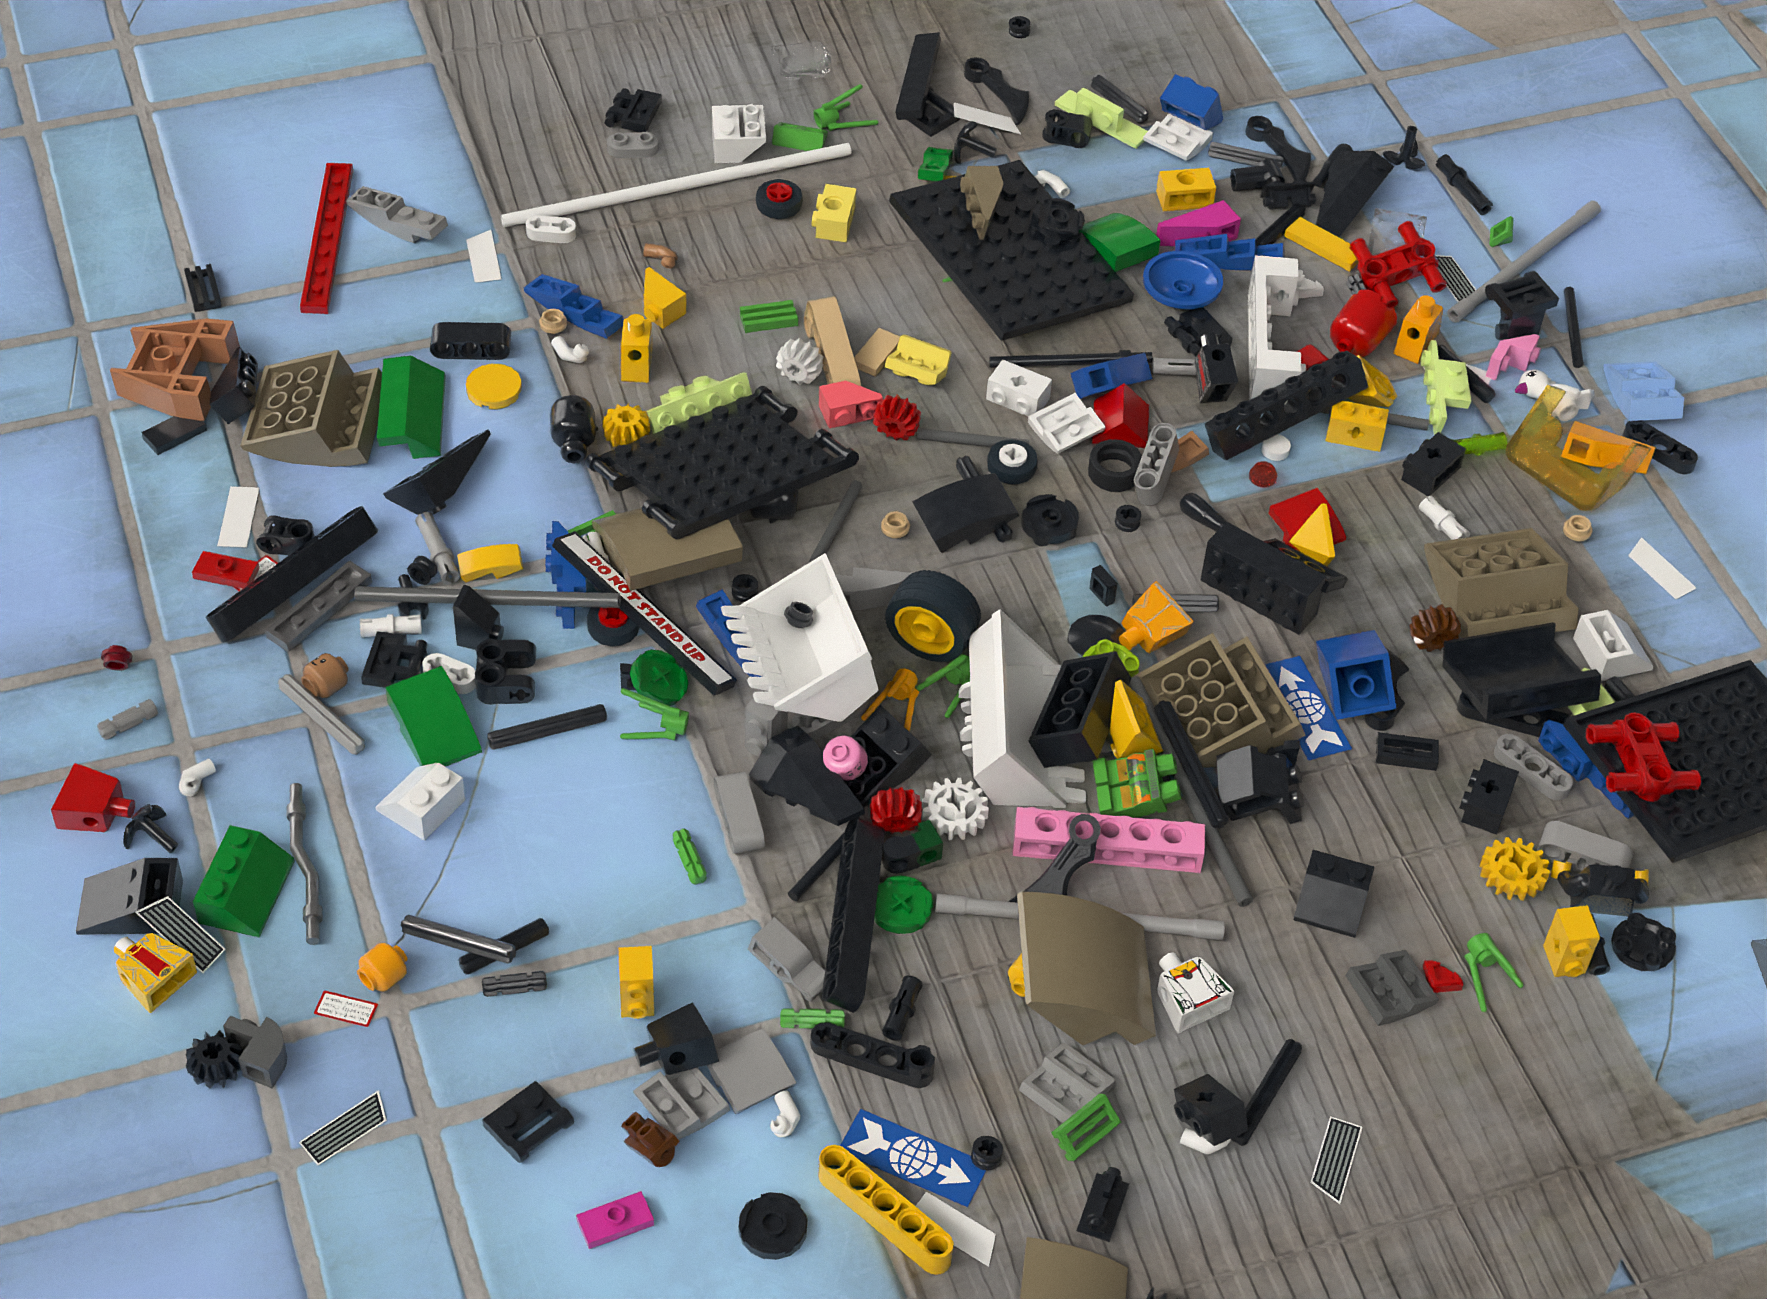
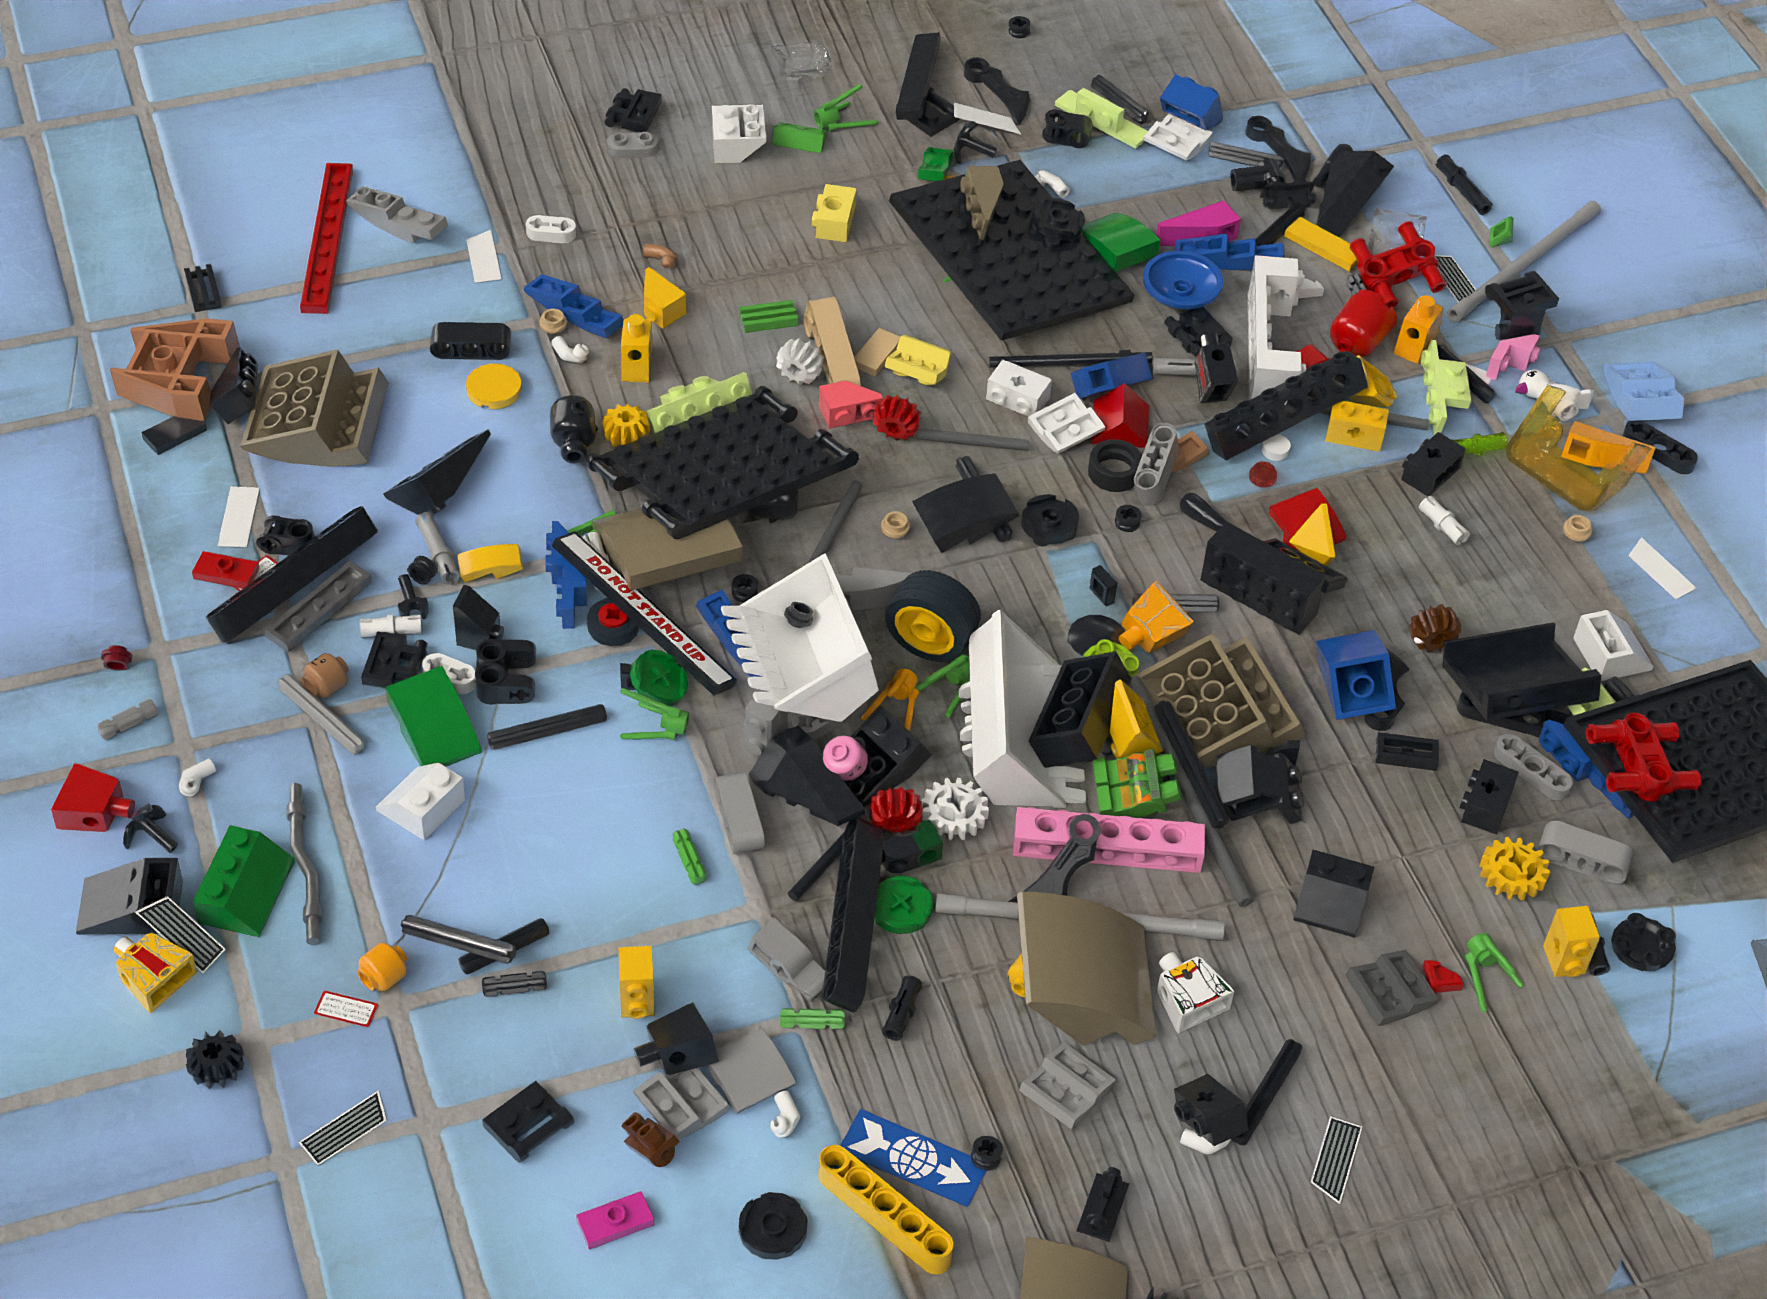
dark grey brick [223,1016,287,1088] -> none
dark grey piece [354,586,621,608] -> none
green slope [377,355,446,459] -> none
white piece [501,143,851,228] -> none
black wheel [756,179,803,219] -> none
black beam [810,1022,935,1088] -> none
white sticker [916,1192,996,1267] -> none
black wheel [987,439,1038,484] -> none
bright green tile [1051,1094,1121,1161] -> none
yellow brick [1156,167,1216,211] -> none
blue sticker [1265,656,1352,760] -> none
black plant [1382,126,1425,169] -> none
dark tan slope [1424,528,1579,638] -> none
black torso [1550,859,1649,917] -> none
black bar [1564,287,1584,368] -> none

